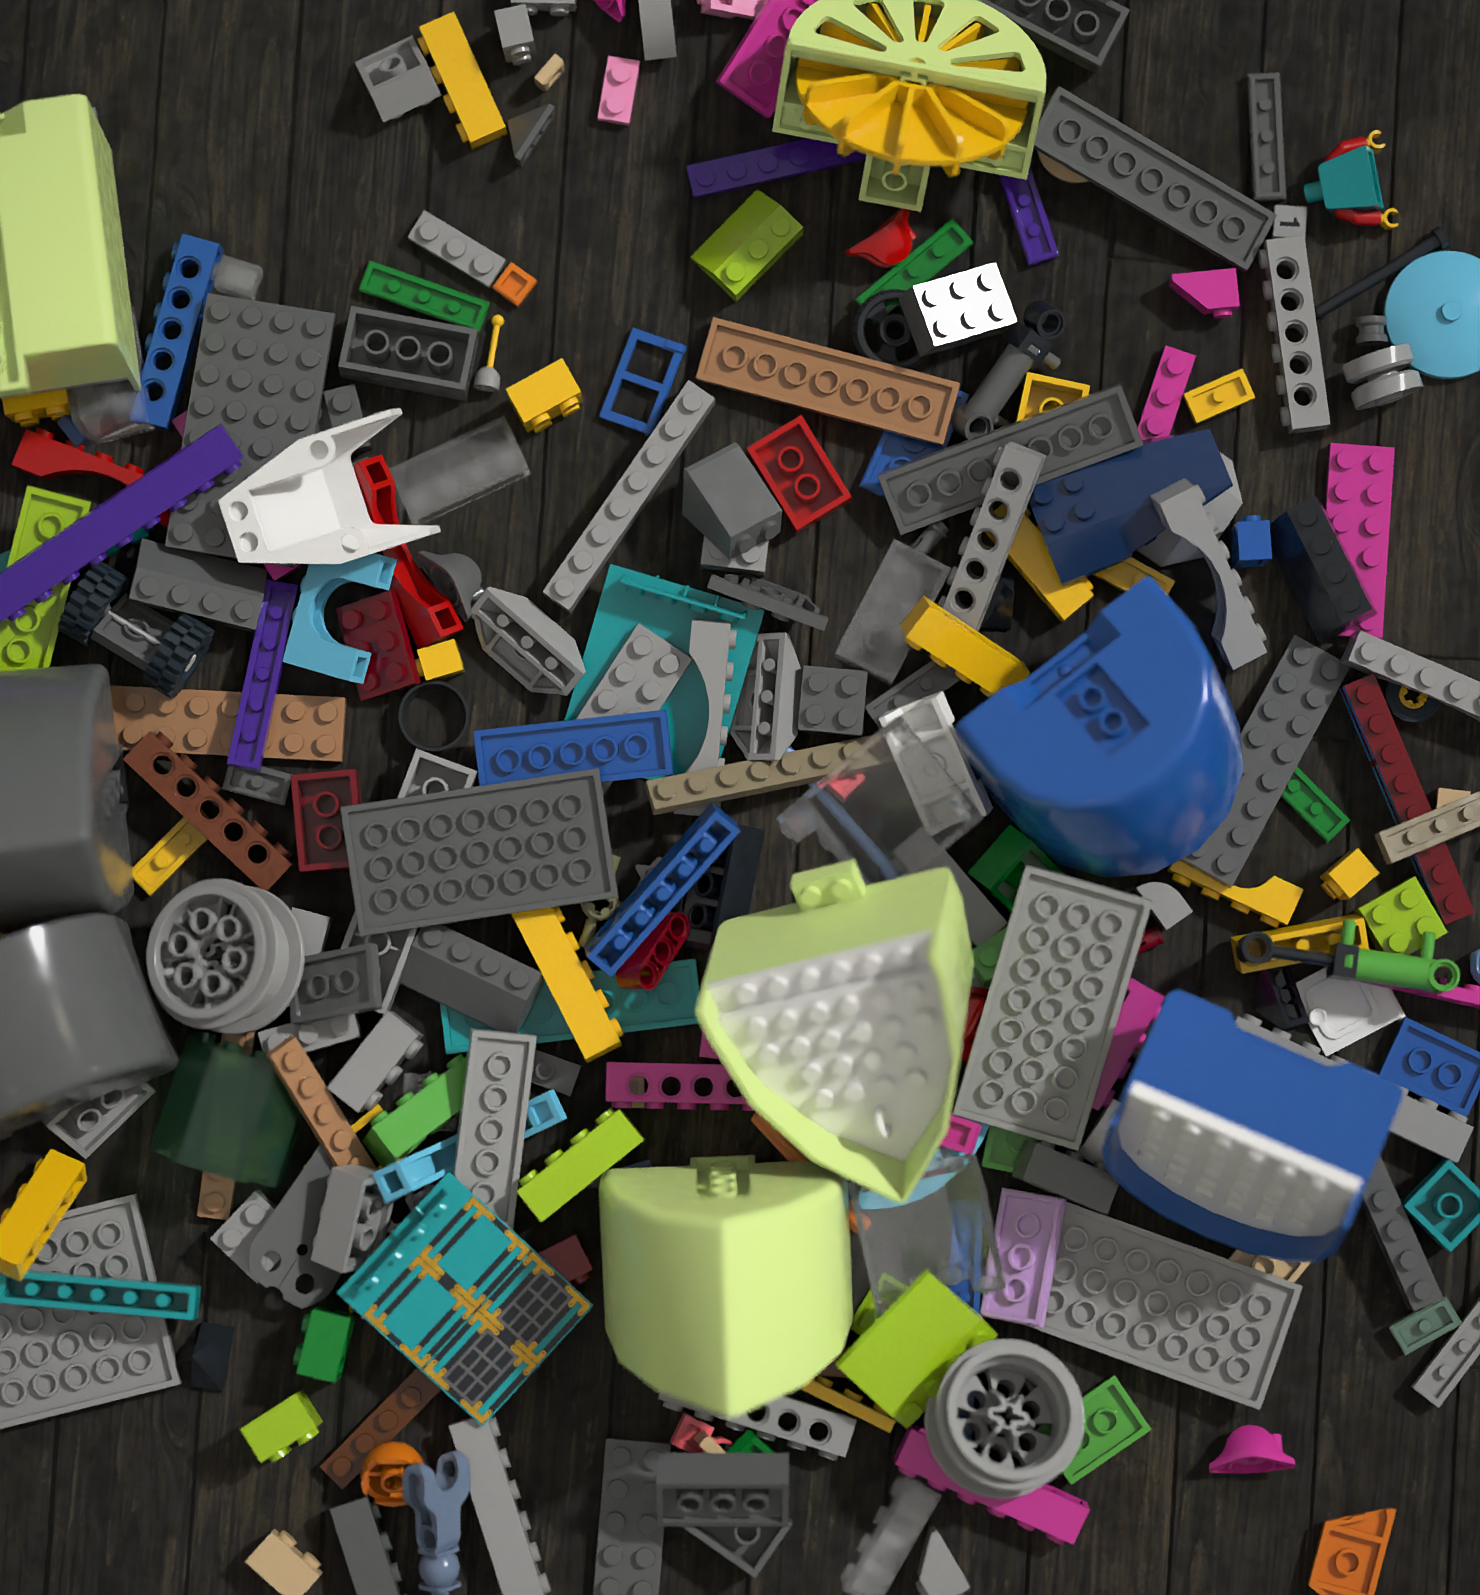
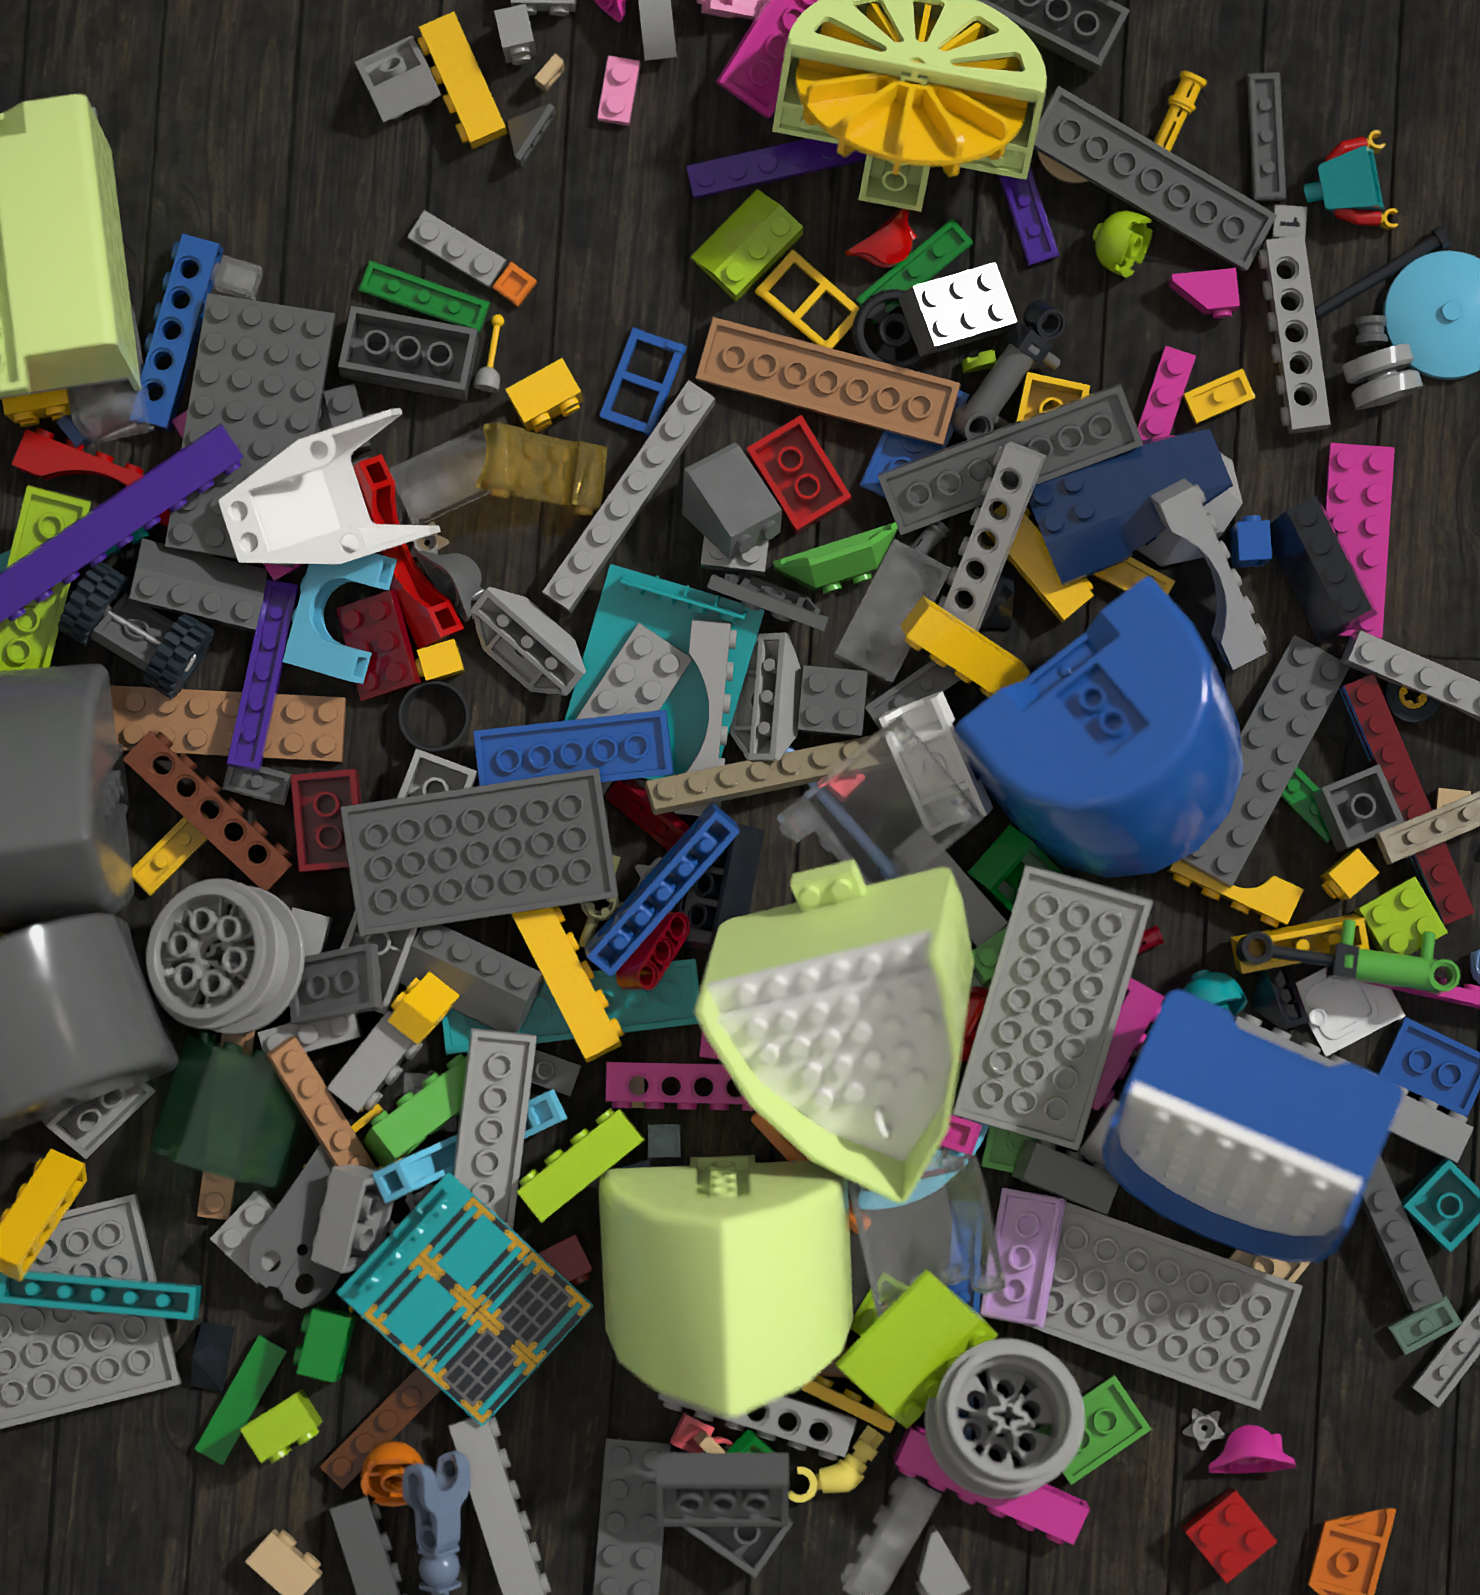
light grey brick [1133,882,1193,931] -> none
none -> green tile [194,1335,288,1465]
none -> yellow brick [388,971,460,1045]
none -> light grey plate [410,522,449,557]
none -> clear yellow piece [475,423,608,516]
none -> dark red plate [605,779,689,851]
none -> clear light blue plate [648,1124,681,1157]
none -> yellow window [755,249,859,349]
none -> bright green wedge [773,522,898,594]
none -> light yellow piece [789,1425,885,1503]
none -> lime tile [961,350,996,373]
none -> lime cylinder [1093,211,1152,278]
none -> yellow pin [1154,71,1207,151]
none -> red brick [1181,1487,1277,1583]
none -> teal cylinder [1183,969,1247,1016]
none -> light grey plate [1183,1408,1225,1450]
none -> dark grey brick [1312,764,1404,853]

